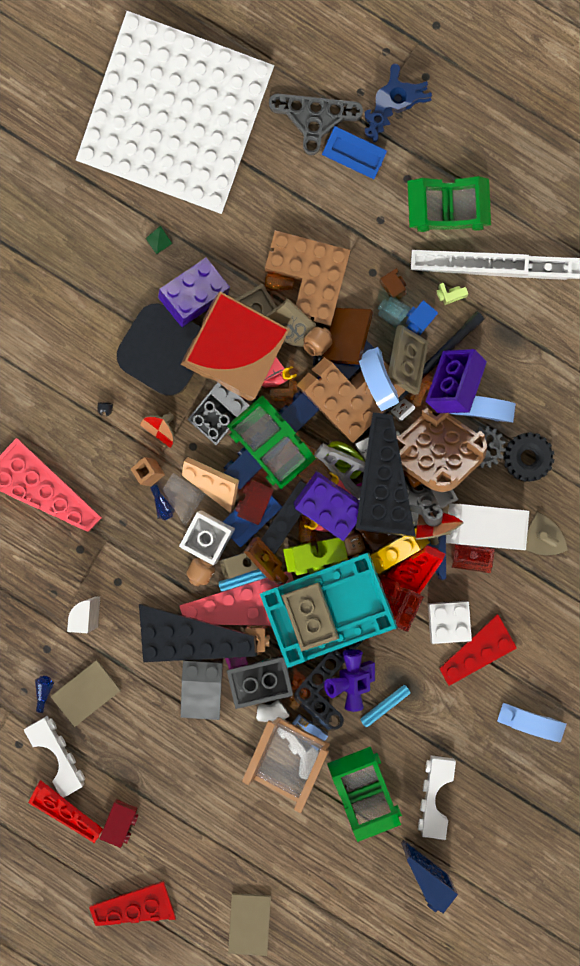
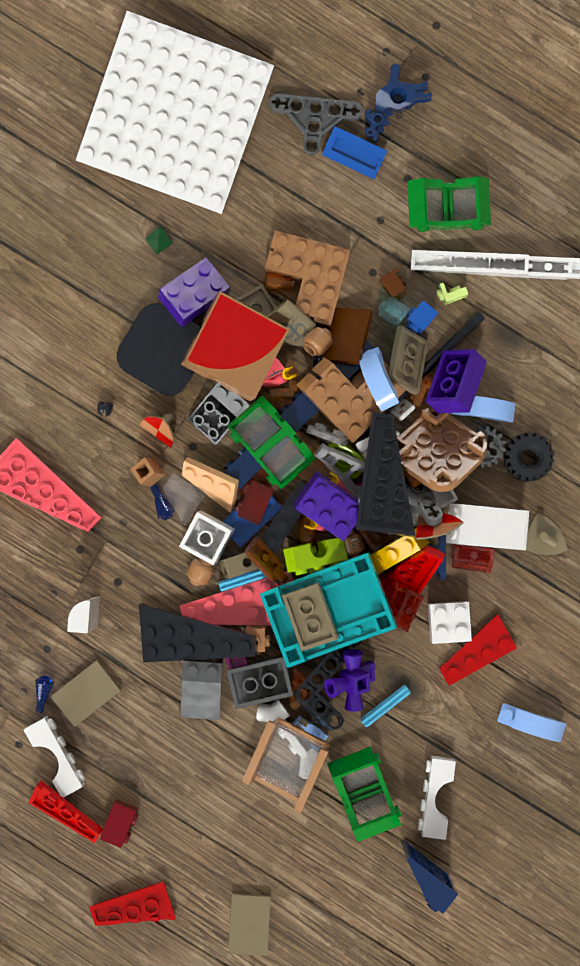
none -> clear wing [307,422,349,446]

